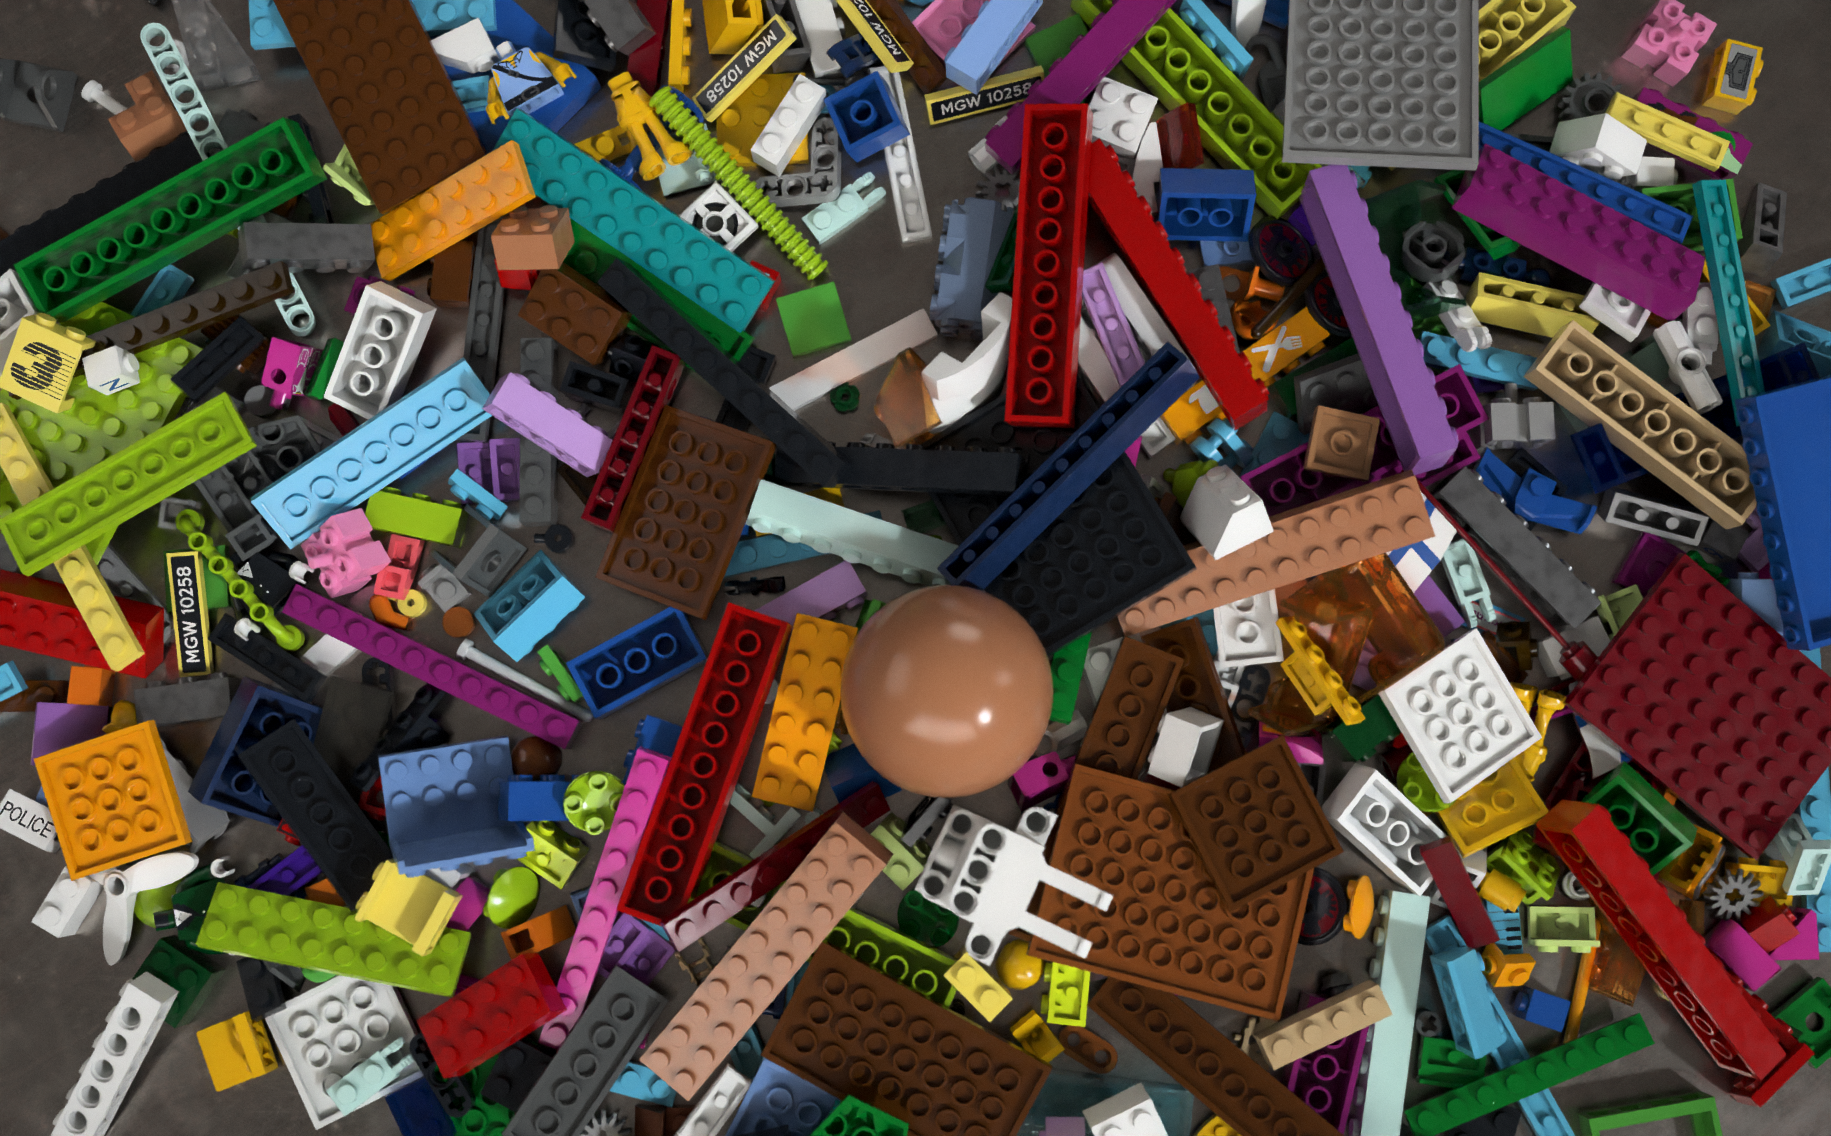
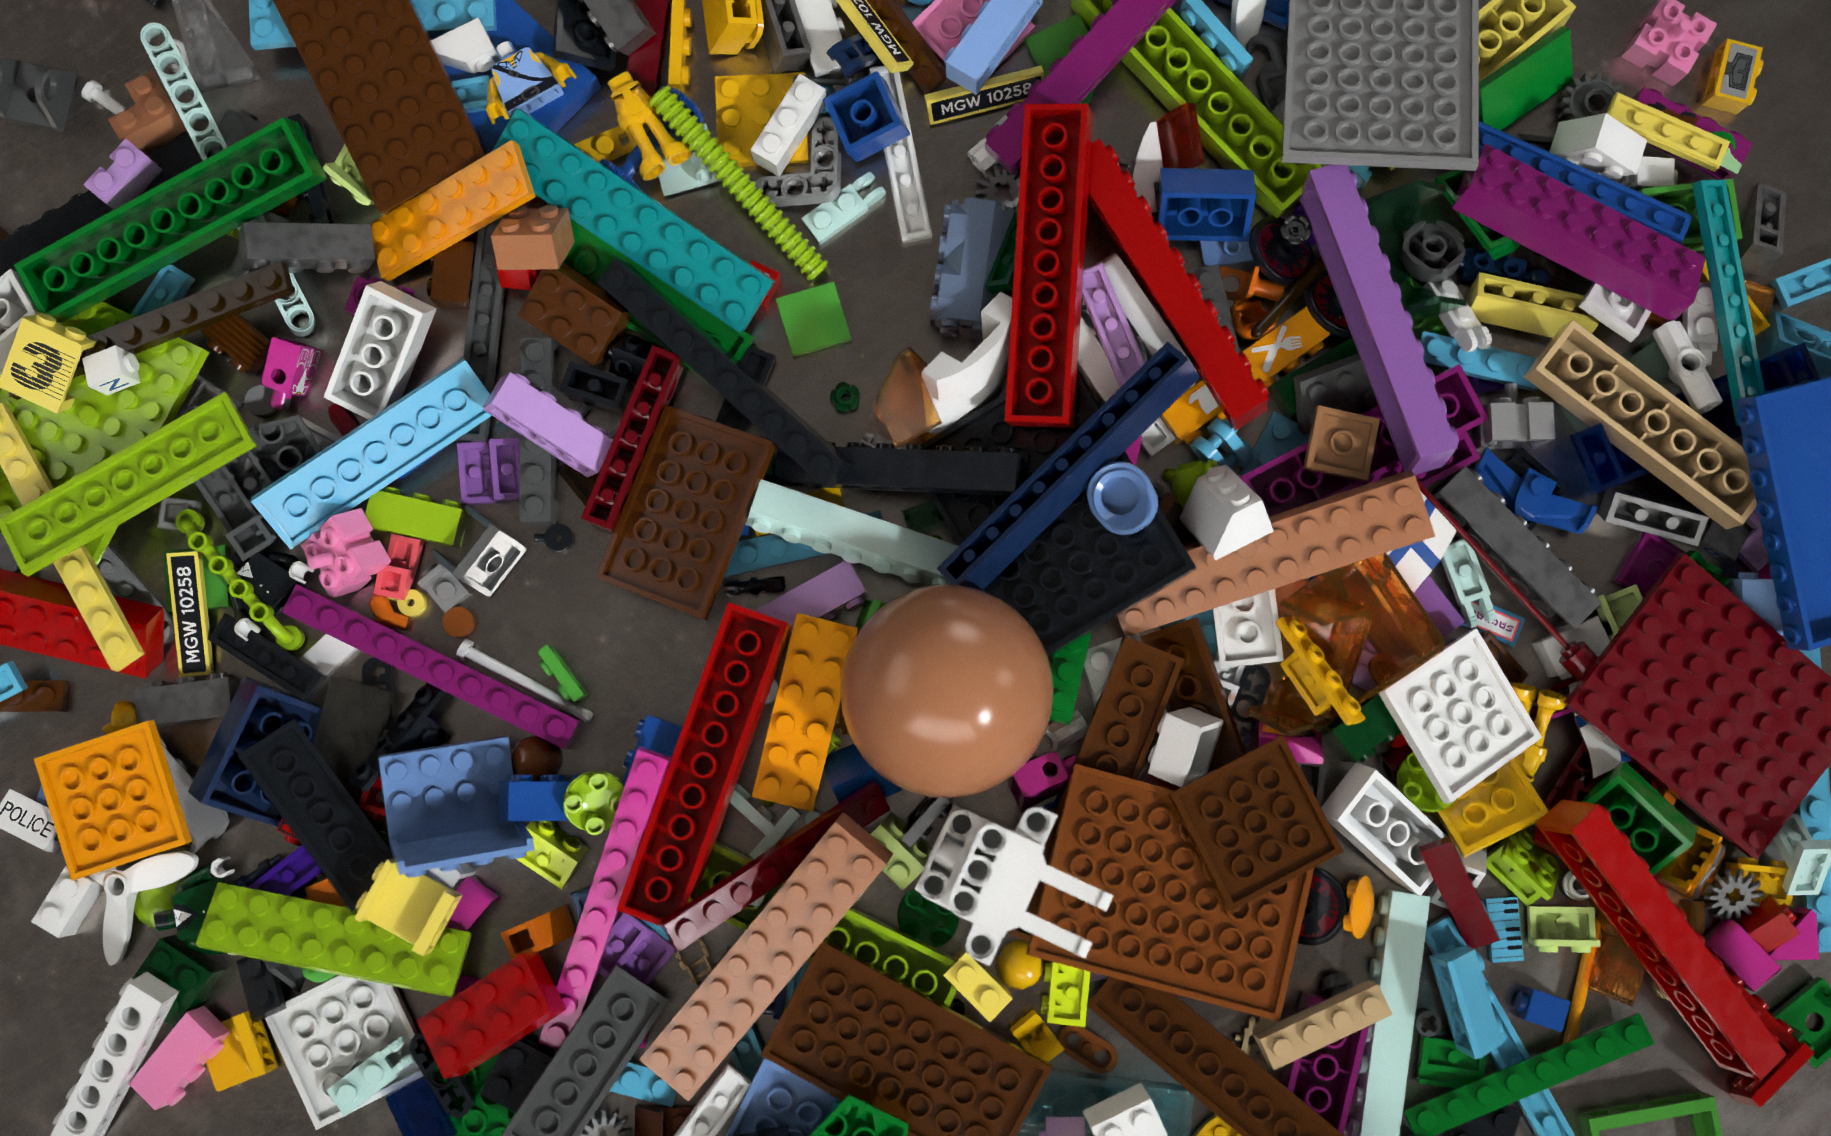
medium lavender slope [30,702,109,766] -> none
orange brick [67,664,115,707] -> none
black plate [170,316,265,404] -> none
green plate [304,338,344,400] -> none
medium azure plate [448,469,508,521] -> none
medium azure slope [473,549,585,662] -> none
lime dish [483,866,539,929] -> none
blue brick [566,607,709,720] -> none
white piece [679,181,759,252] -> none
tile [692,14,797,123] -> none
white tile [769,308,938,411] -> none
white piece [1089,77,1158,160] -> none
yellow brick [1477,868,1527,913] -> none
light orange bracket [1481,943,1536,987] -> none
dark brown bracket [1496,621,1539,671] -> none
none -> lavender brick [83,138,163,210]
none -> bright pink brick [129,1006,230,1110]
none -> medium blue piece [1087,461,1158,535]
none -> black plate [1281,214,1311,245]

